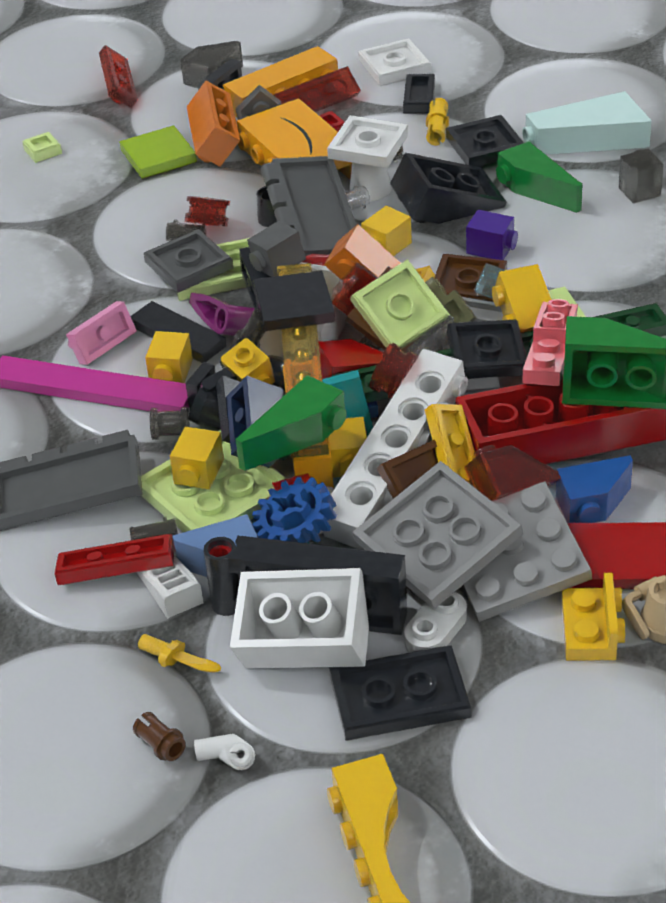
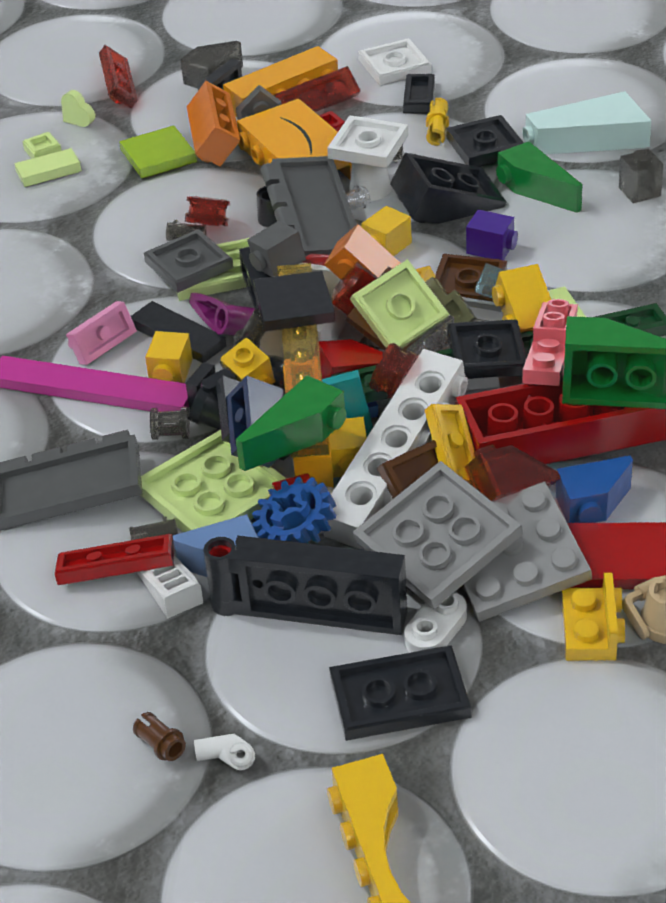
yellow piece [138,634,221,672] -> none
yellow brick [170,426,224,490] -> none
white slope [230,568,369,668] -> none
none -> yellowish green tile [14,148,82,187]
none -> yellowish green tile [61,90,95,127]

